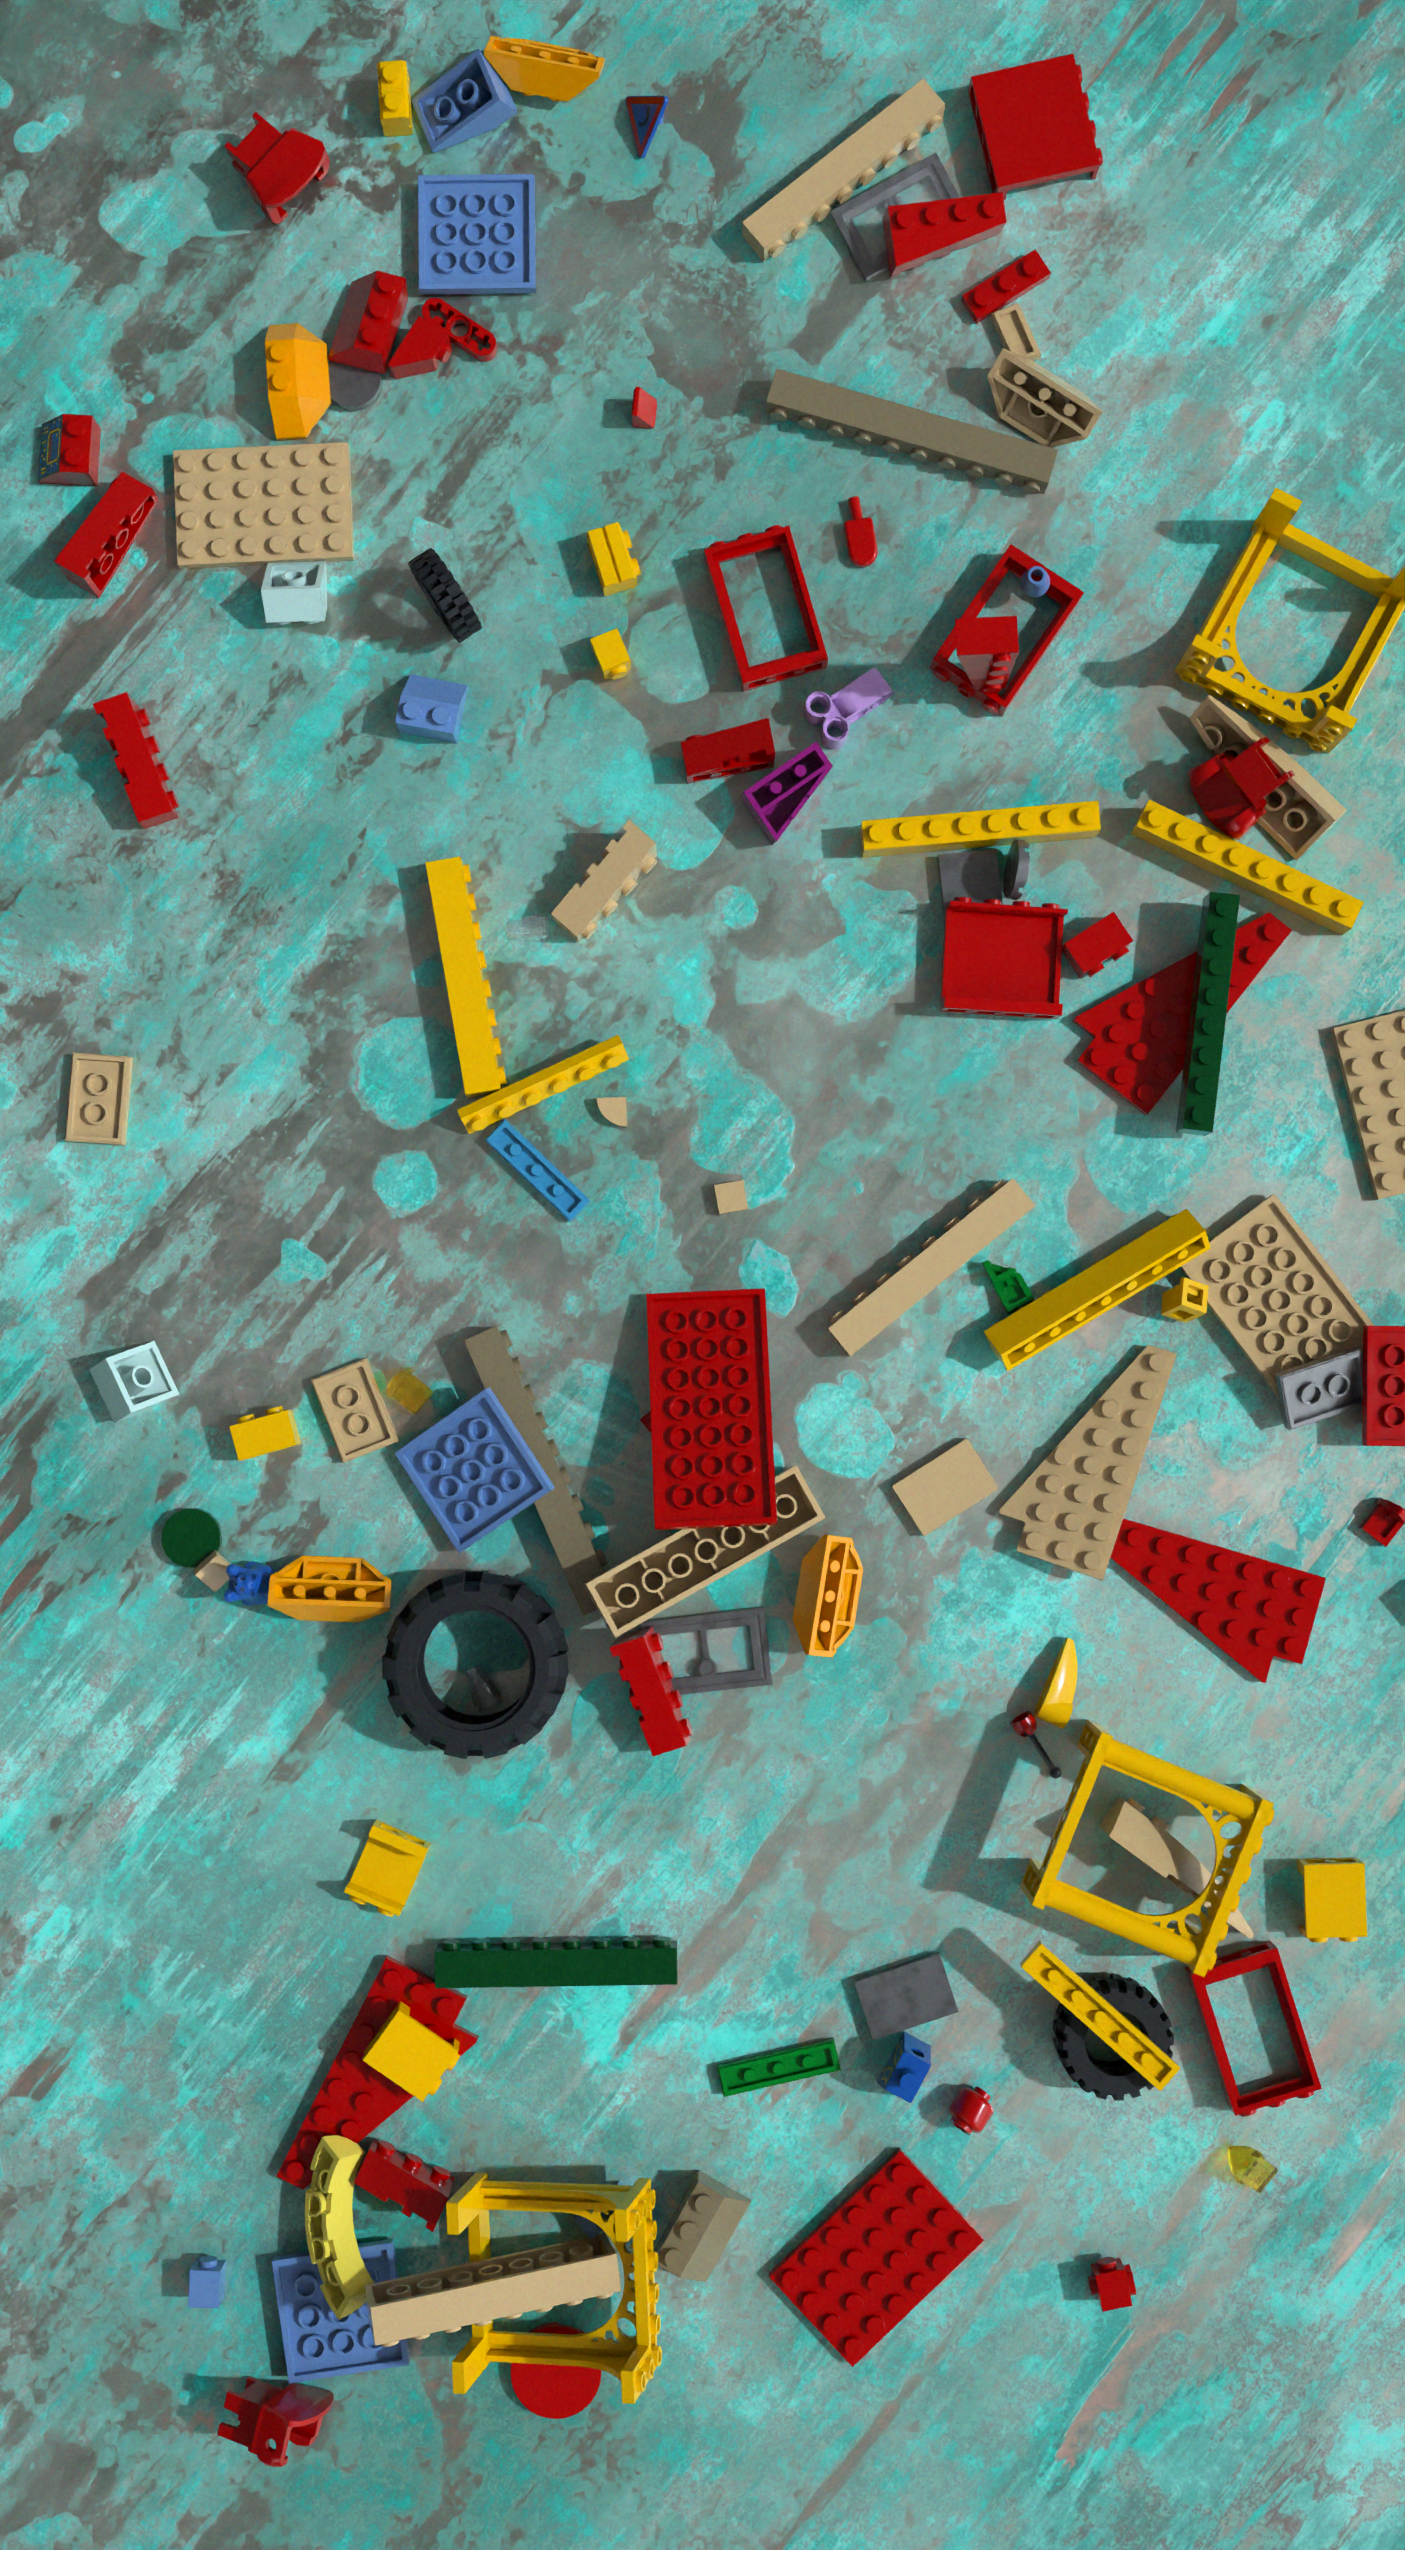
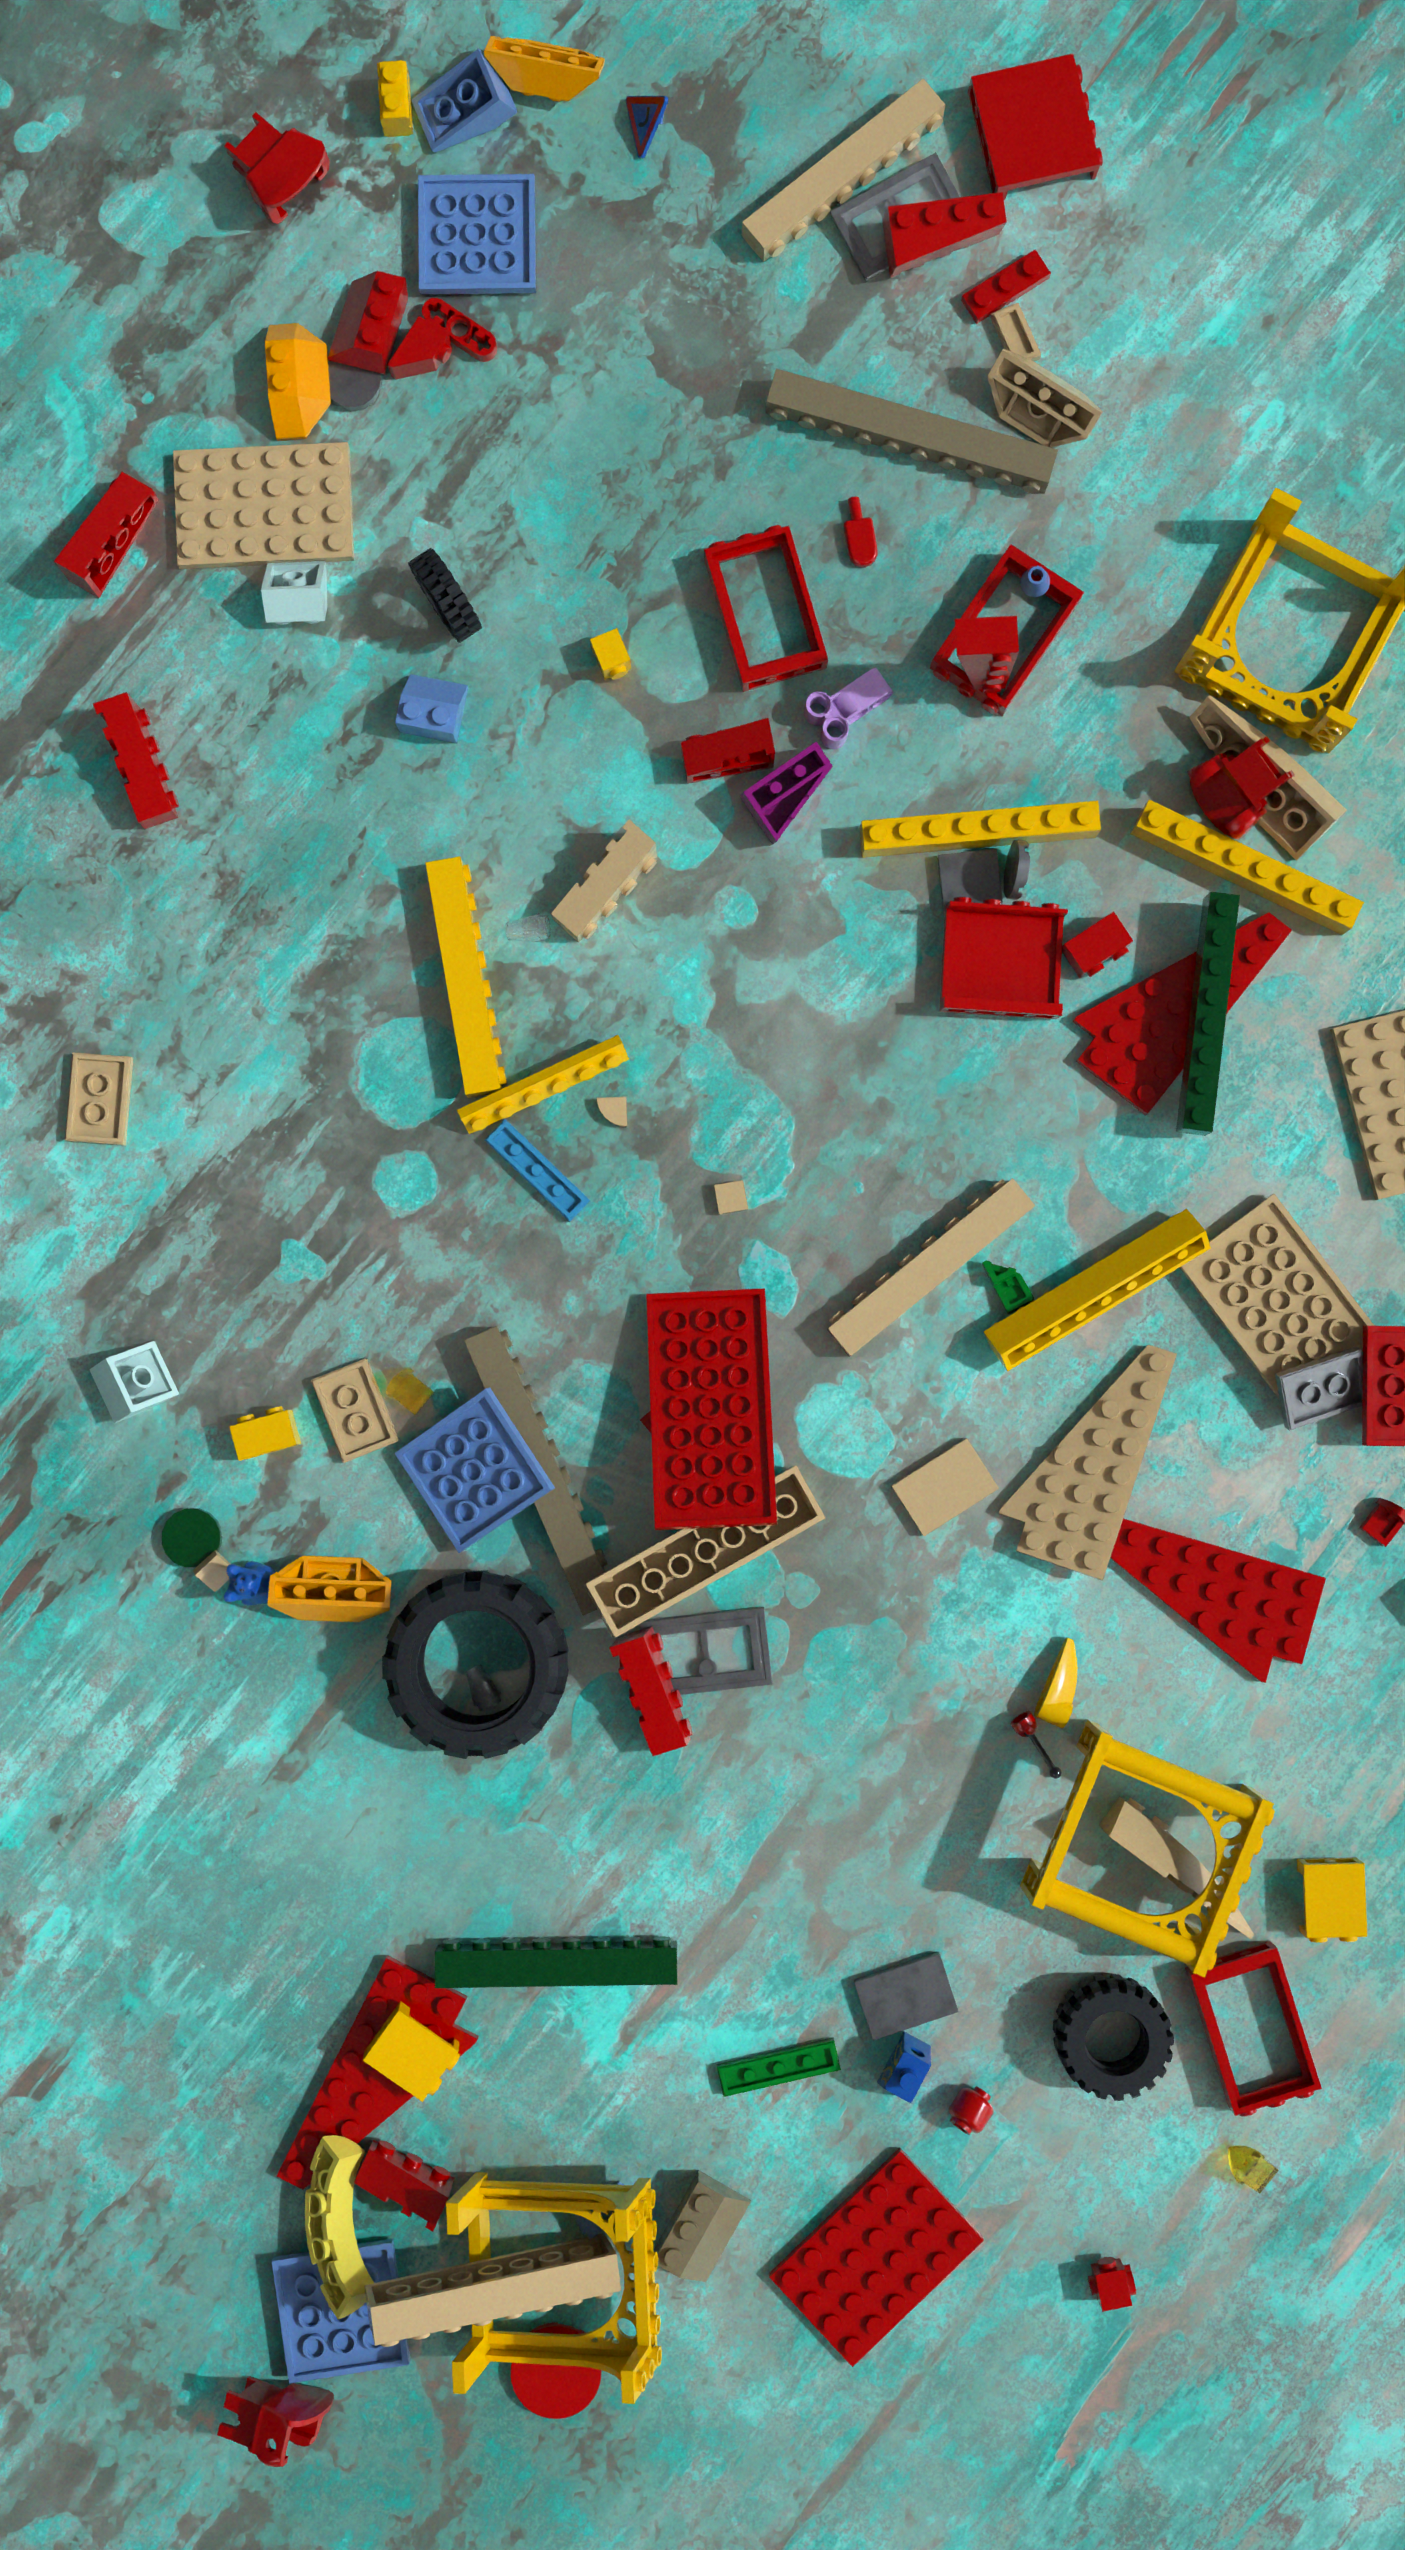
red slope [38,414,101,486] -> none
medium blue brick [188,2256,226,2308] -> none
yellow panel [344,1820,431,1917] -> none
yellow brick [586,522,641,596] -> none
slope [631,387,657,429] -> none
light orange wedge [792,1534,863,1657] -> none
yellow plate [1020,1941,1180,2091] -> none
yellow brick [1161,1277,1209,1323] -> none

